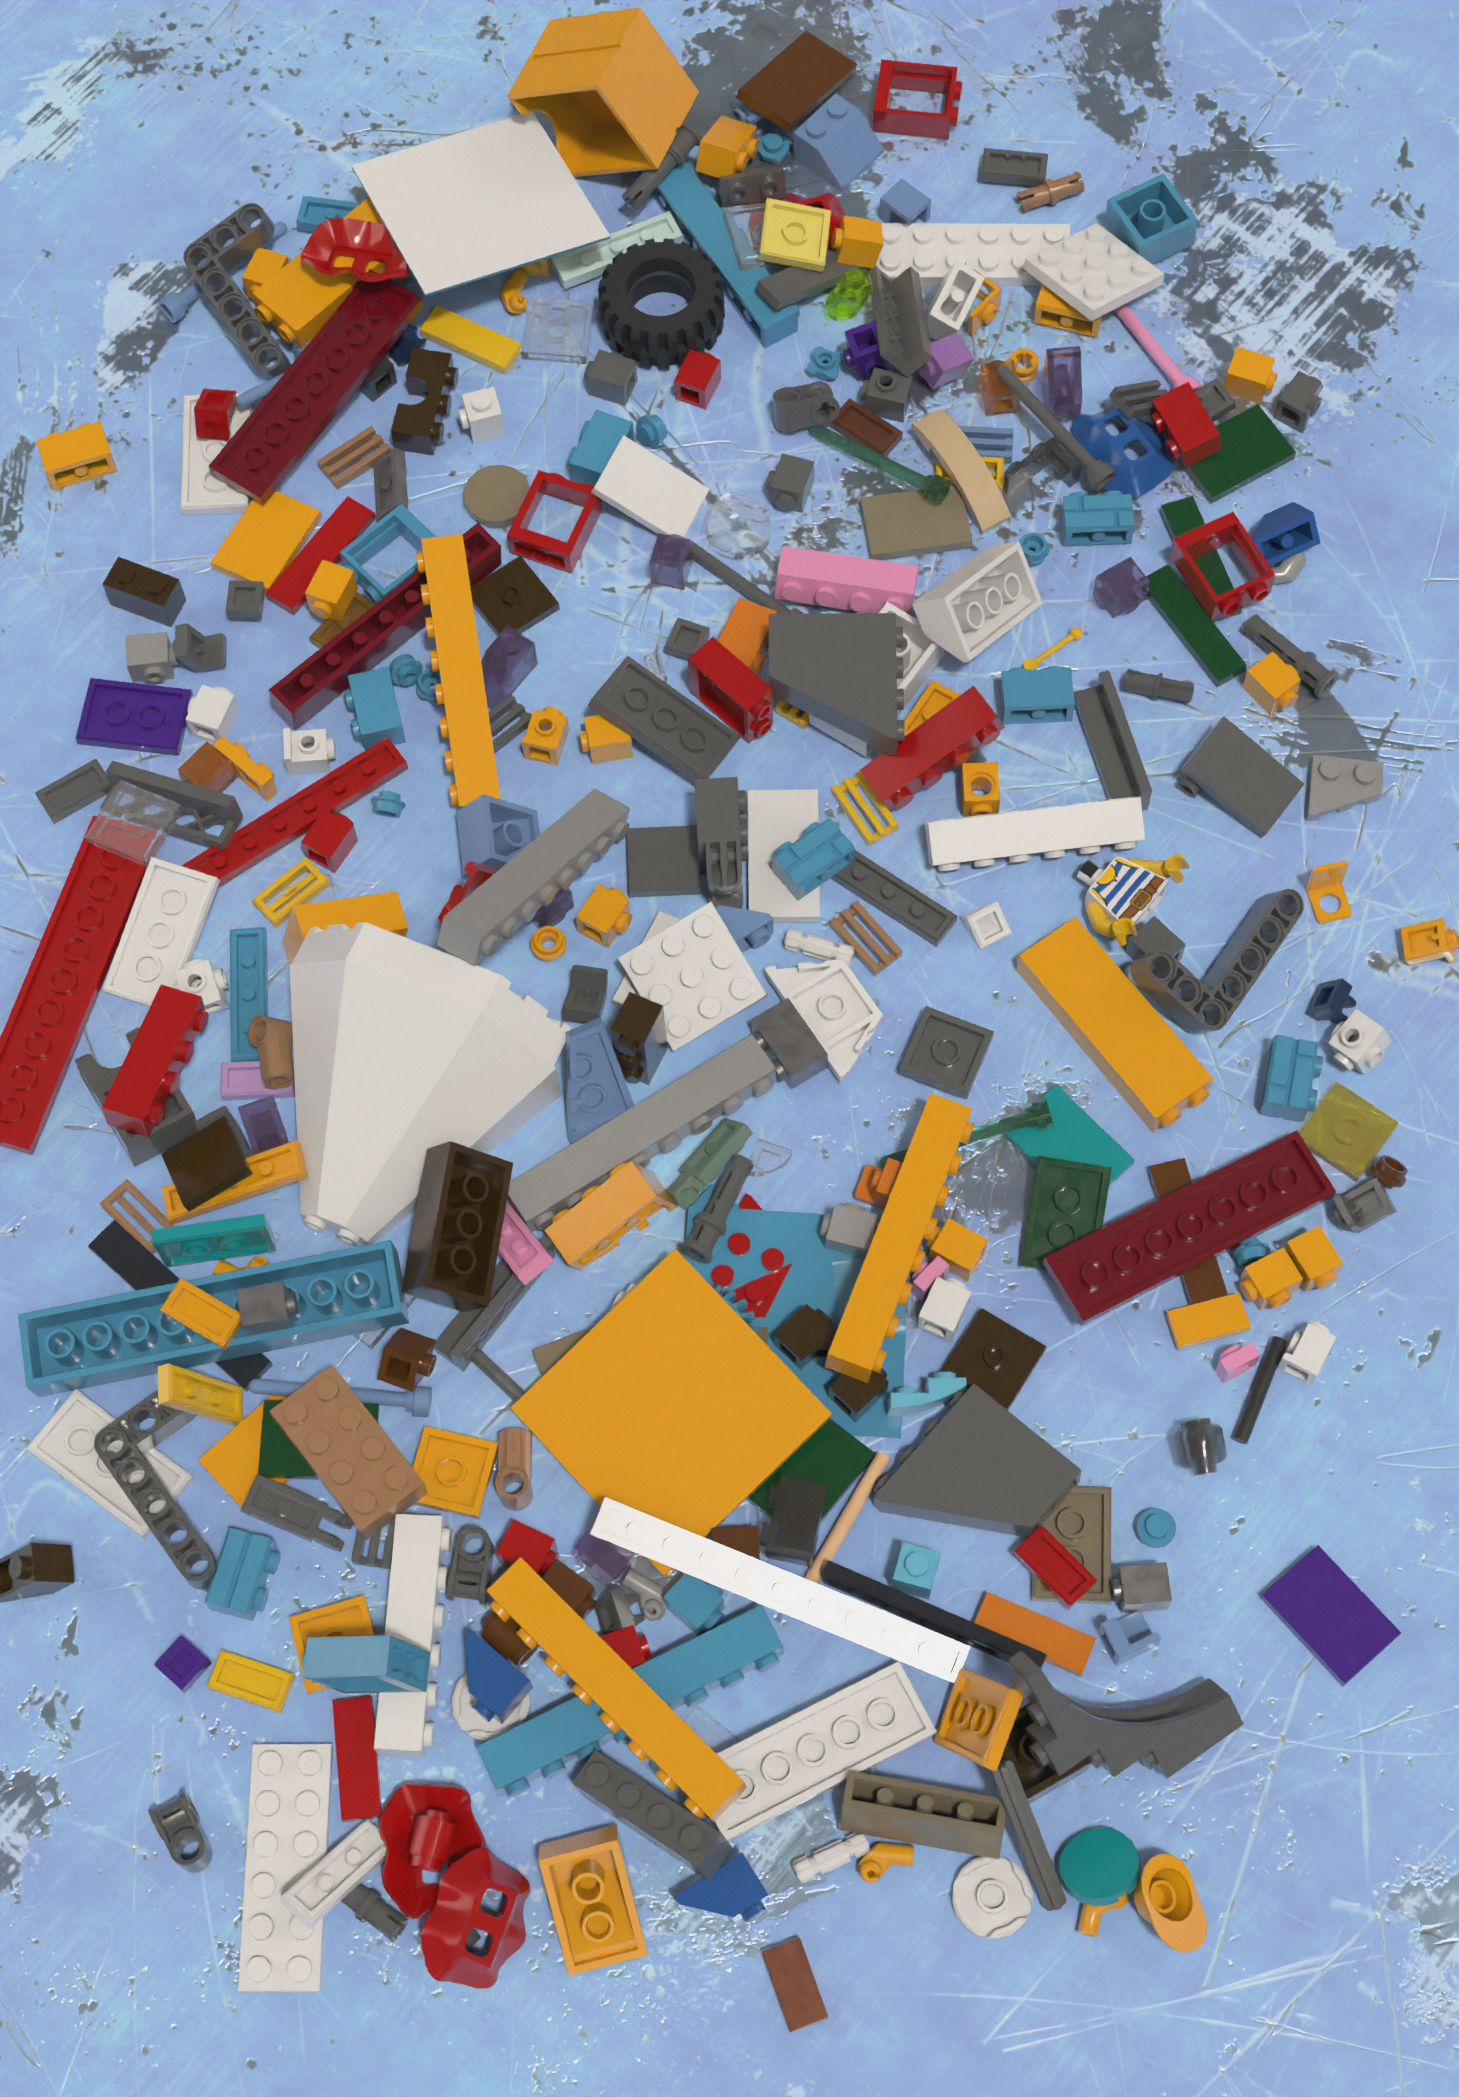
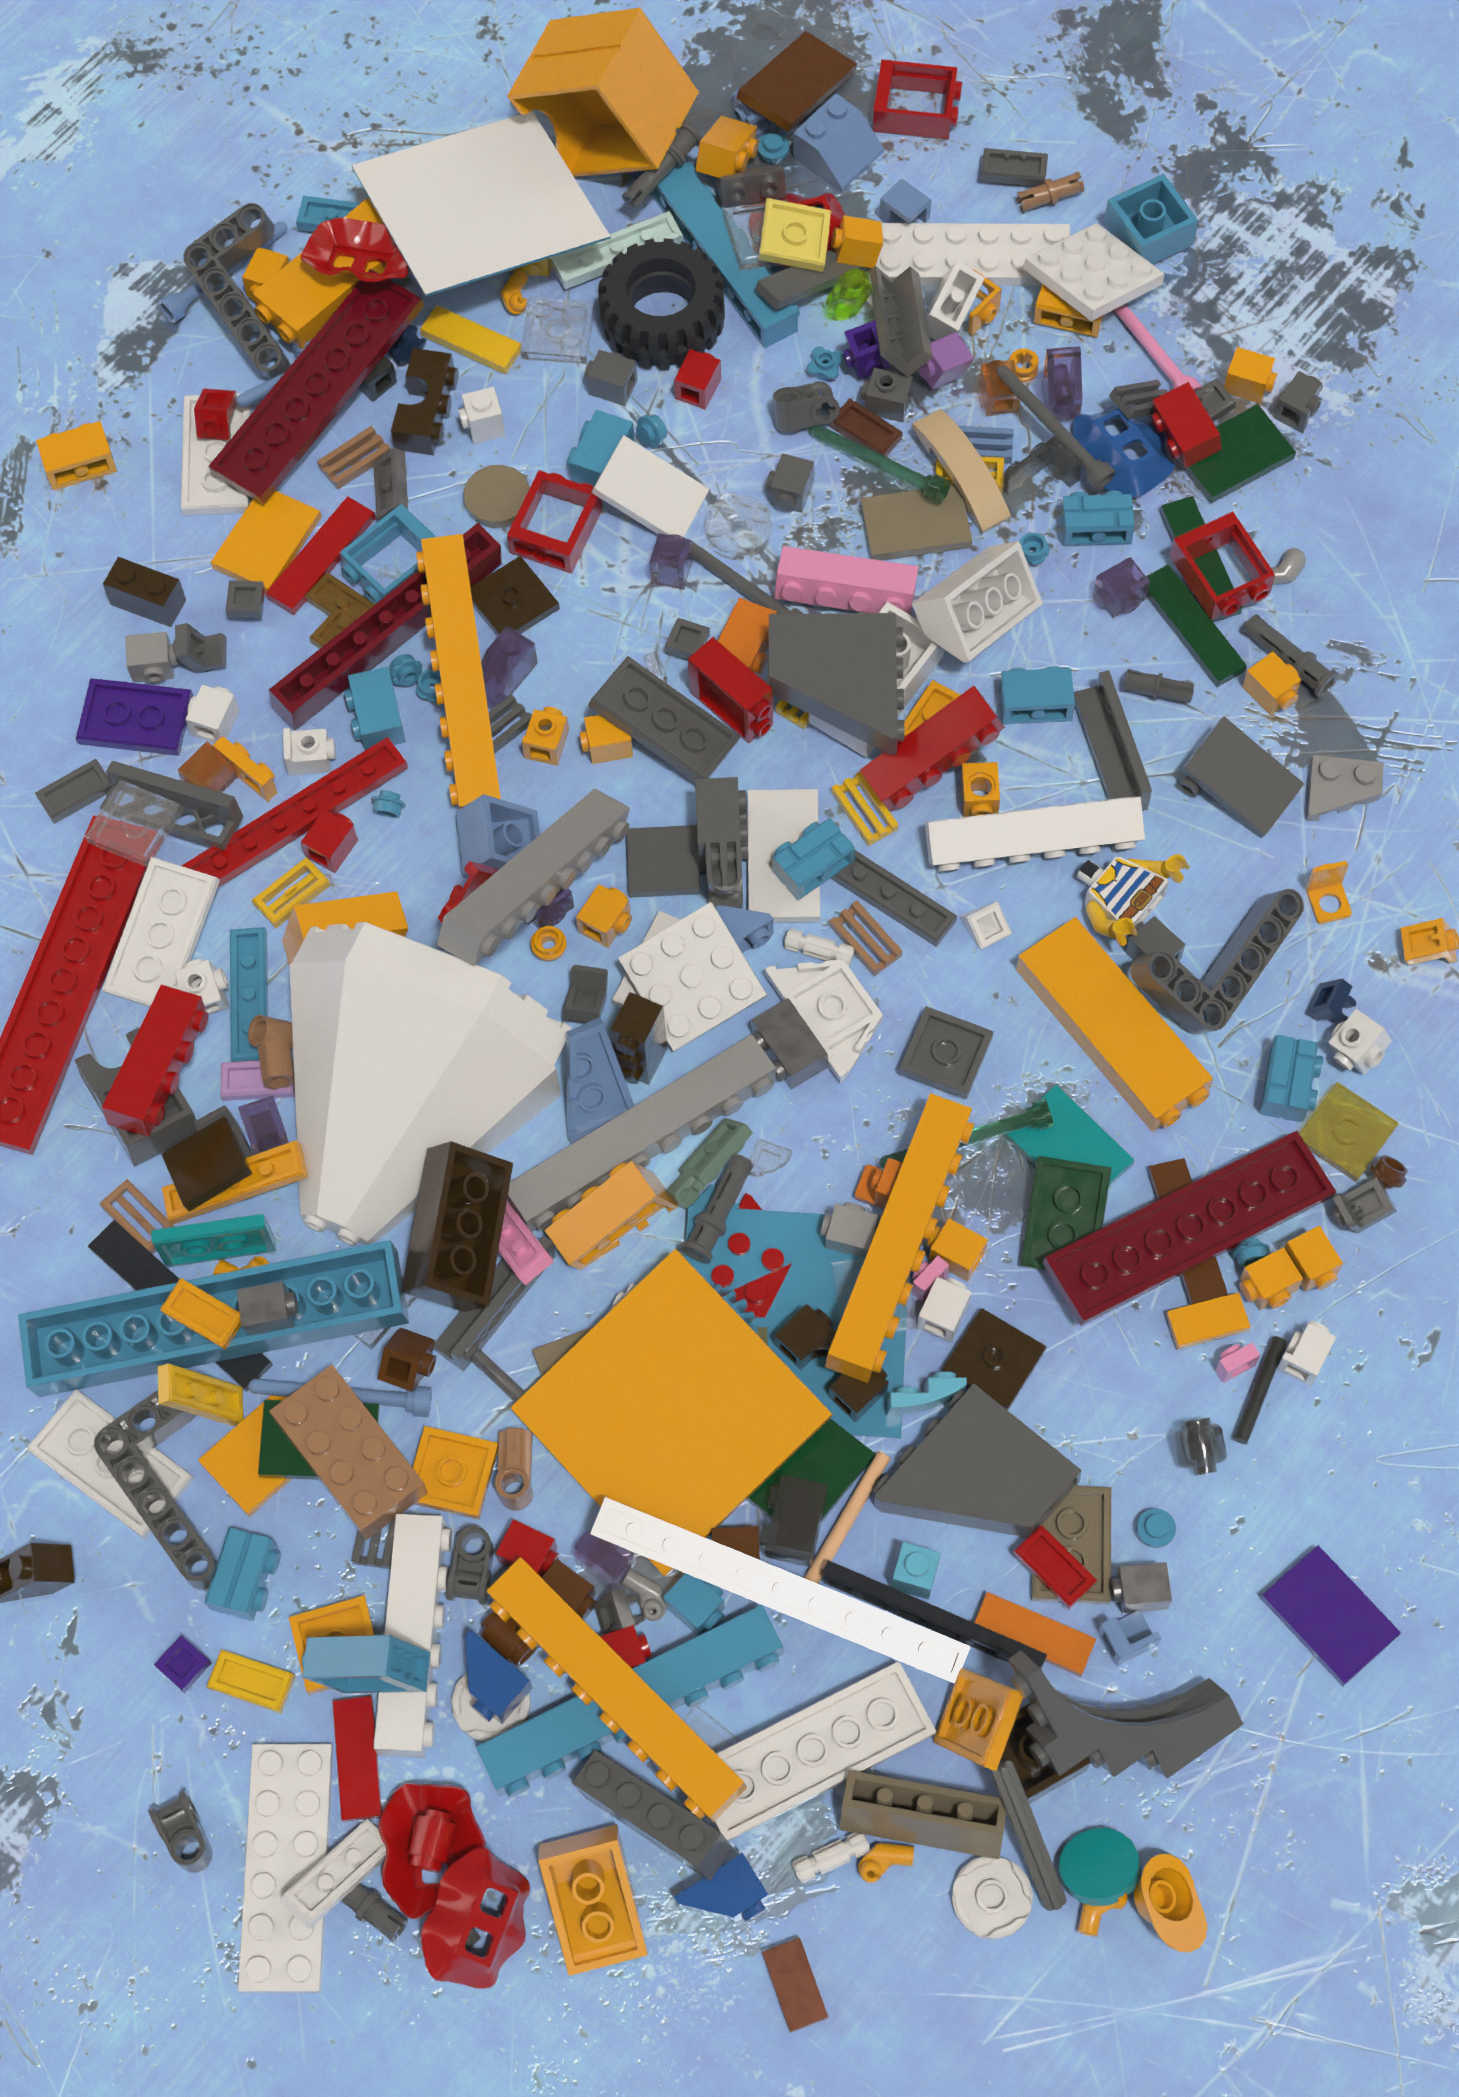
dark grey hinge [240,1474,353,1552] -> none
light orange brick [305,560,358,621] -> none
yellow hinge [1023,627,1083,670] -> none
blue slope [1251,502,1320,566] -> none

